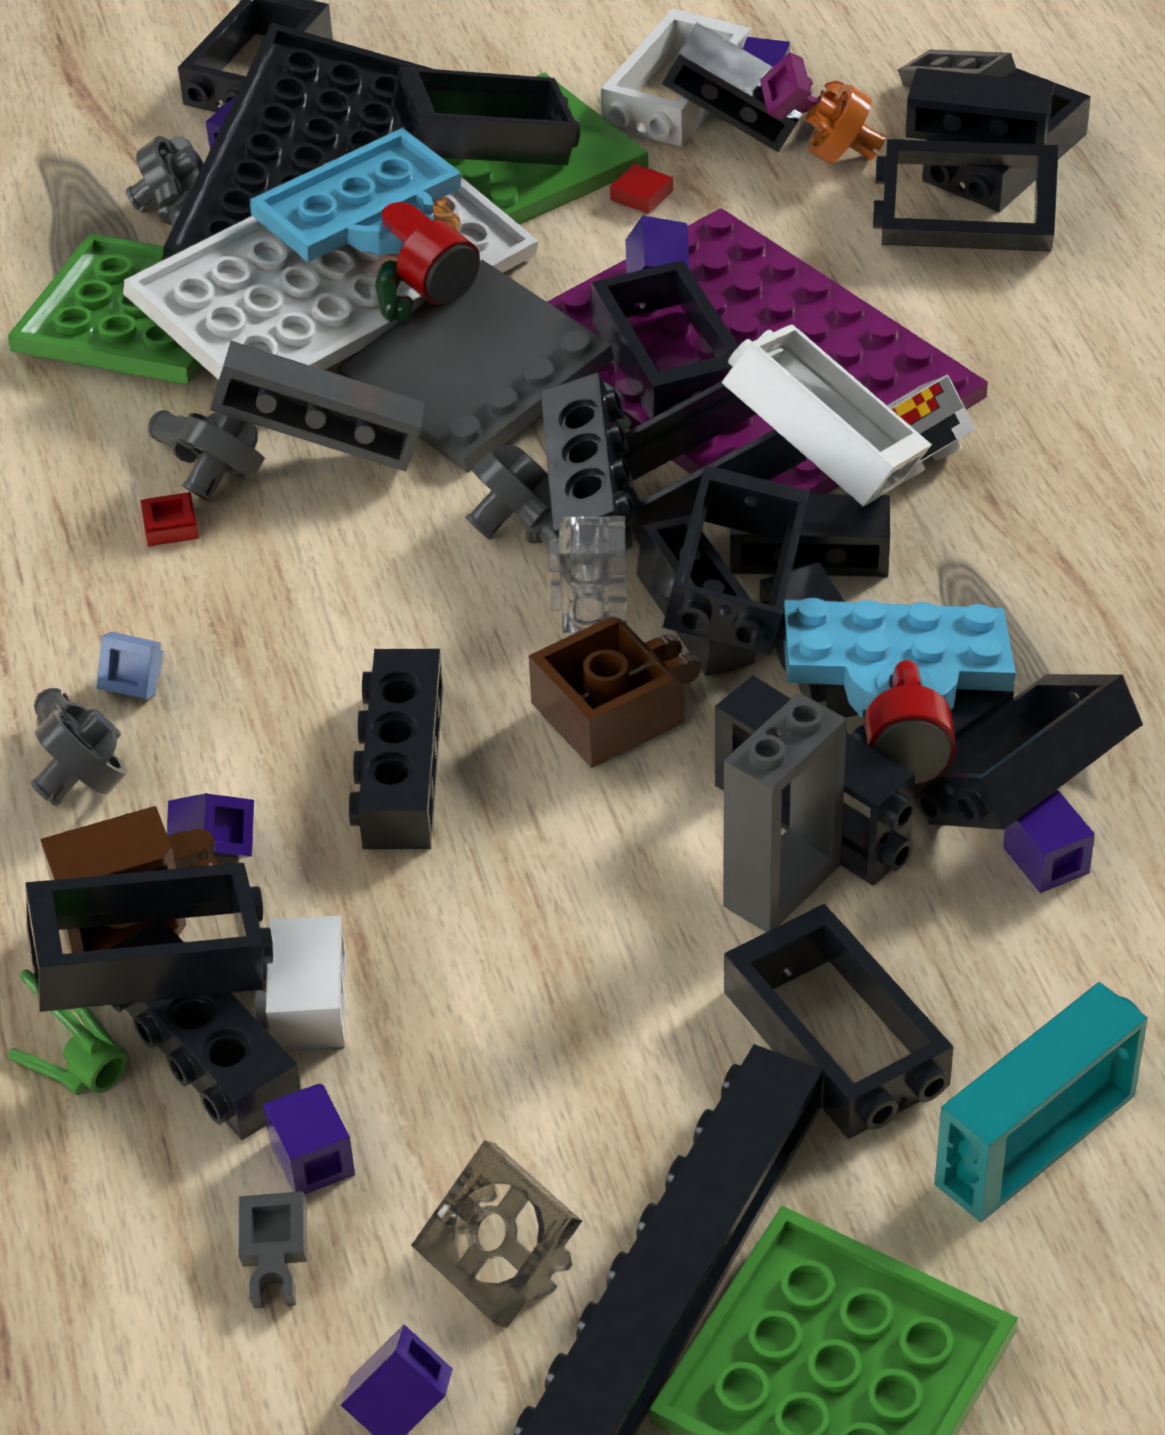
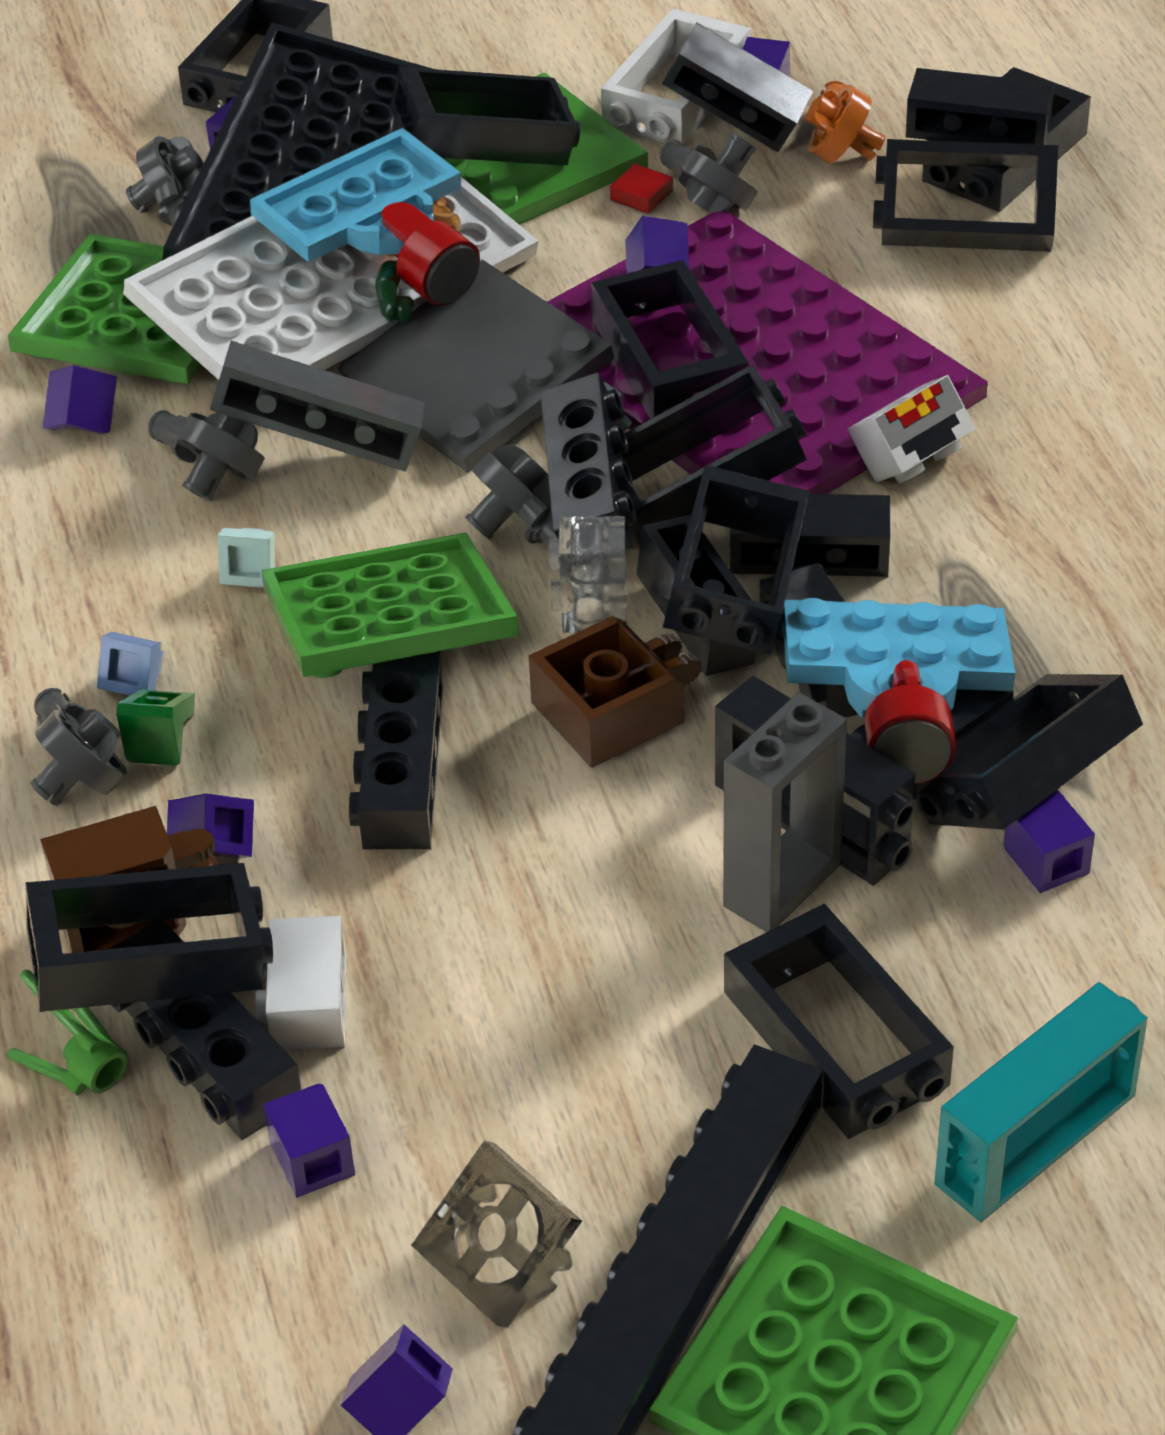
red tile [140,492,199,547] -> none
dark grey plate [239,1191,307,1309] -> none
white window [722,324,932,507] -> none
magenta tile [760,52,818,120] -> none
dark grey plate [898,49,1017,86] -> none
none -> dark purple panel [43,365,117,434]
none -> green slope [116,689,195,766]
none -> light aqua tile [218,528,275,588]
none -> bright green plate [261,532,519,678]
none -> dark grey pin [660,133,758,214]

